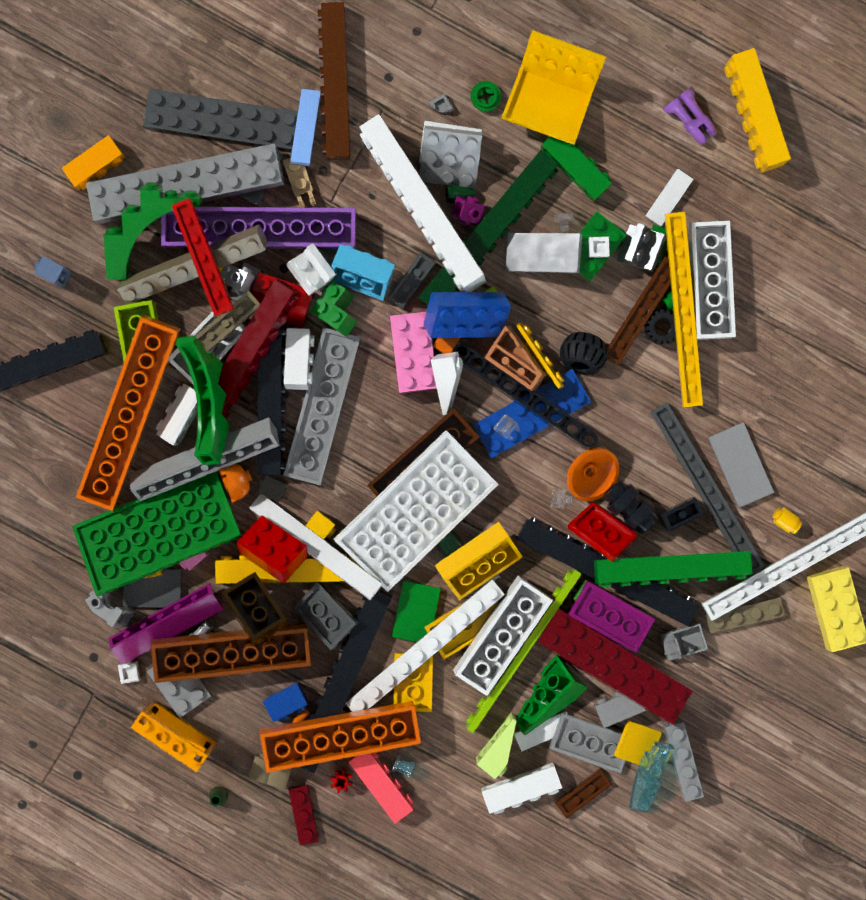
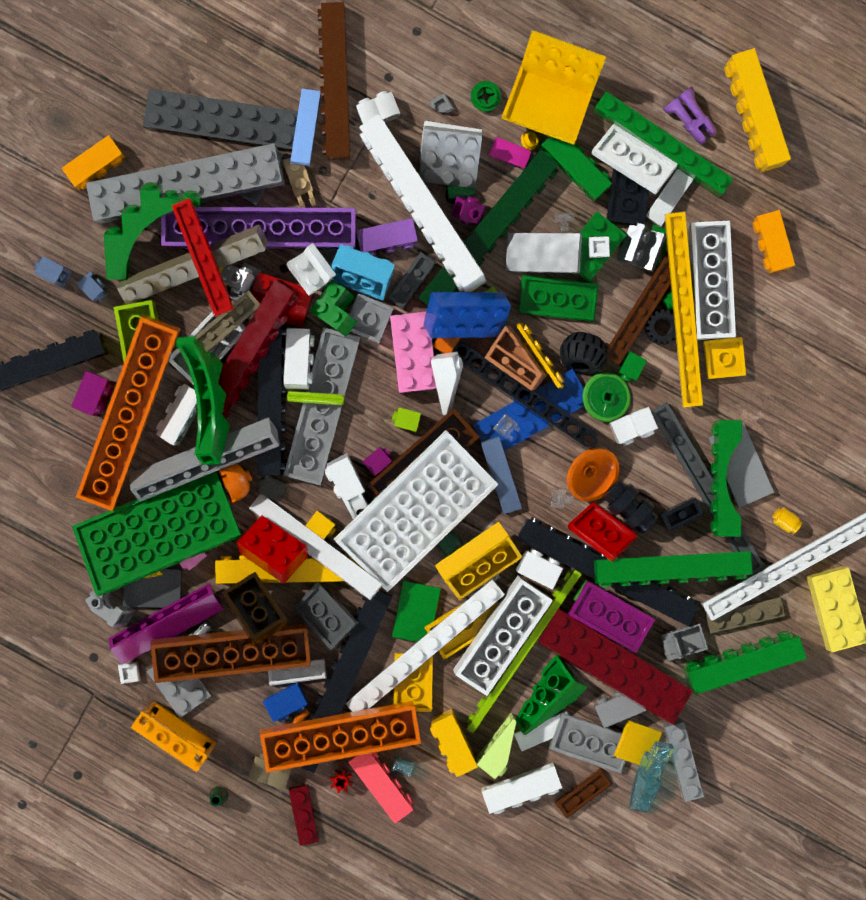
none -> magenta brick [71,371,116,417]
none -> sand blue brick [77,271,108,302]
none -> white tile [268,658,327,686]
none -> lime axle [287,391,344,405]
none -> white brick [325,453,369,520]
none -> light grey plate [349,293,394,344]
none -> white brick [356,91,400,124]
none -> medium lavender brick [356,218,418,256]
none -> magenta brick [362,447,393,476]
none -> lime brick [391,408,421,432]
none -> yellow brick [430,709,478,777]
none -> sand blue tile [481,436,522,514]
none -> dark pink tile [489,137,531,169]
none -> white brick [516,548,563,589]
none -> green tile [518,275,599,322]
none -> yellow plate [521,131,539,151]
none -> green wheel [583,372,631,422]
none -> white plate [591,124,677,195]
none -> green brick [593,91,733,198]
none -> black plate [606,168,649,226]
none -> white brick [609,407,658,446]
none -> green brick [617,352,647,383]
none -> green brick [682,631,807,695]
none -> yellow plate [703,337,746,379]
none -> green arch [711,420,742,537]
none -> light orange brick [752,210,795,274]

